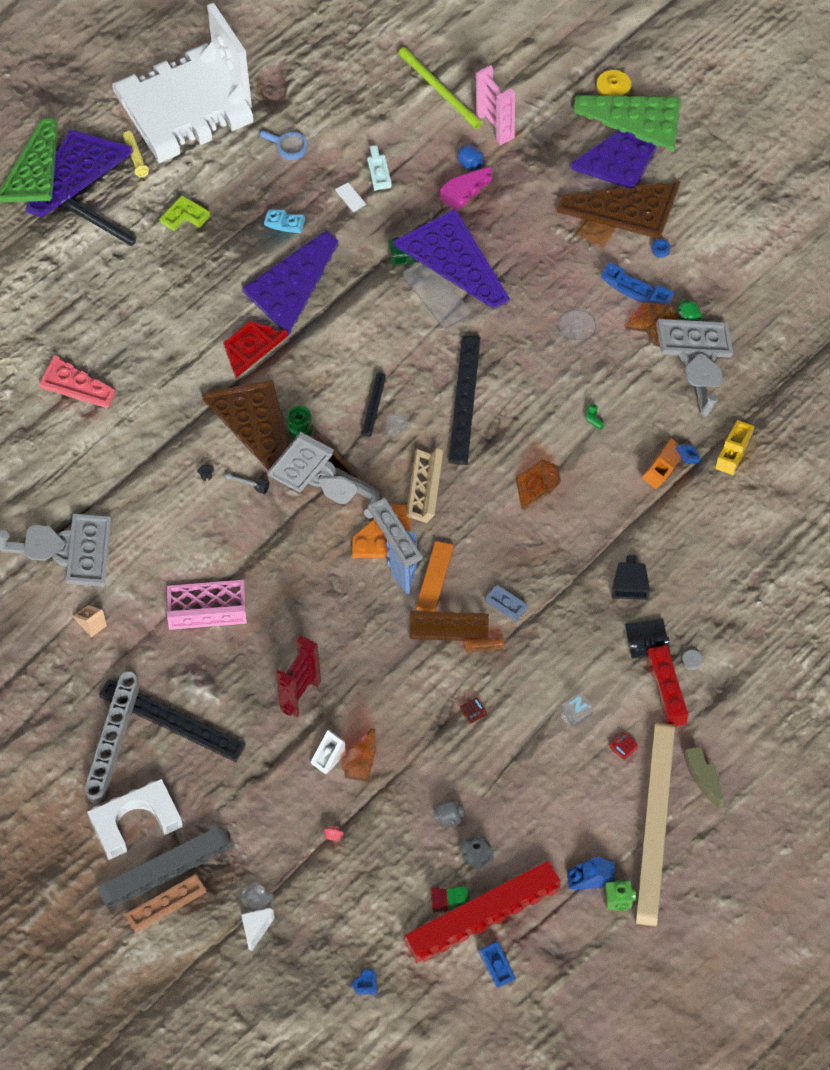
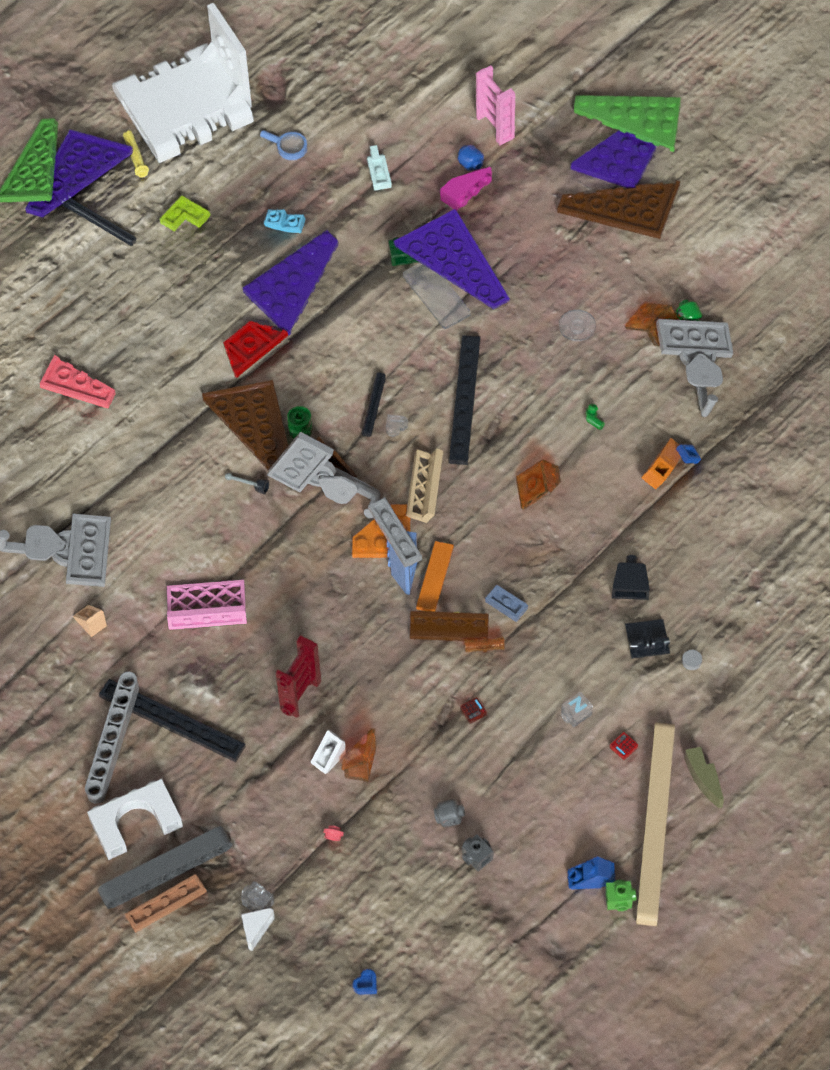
black piece [197,465,214,481] -> none
white sticker [335,183,366,212] -> none
lime piece [398,47,482,129] -> none
red brick [404,861,561,963] -> none
leg [431,887,470,913] -> none
blue slope [478,941,516,988] -> none
clear orange piece [576,220,617,247] -> none
yellow plate [597,70,631,96] -> none
blue slope [601,262,675,308] -> none
red arch [647,645,688,727] -> none
blue tile [652,239,670,258] -> none
yellow slope [716,420,755,475] -> none

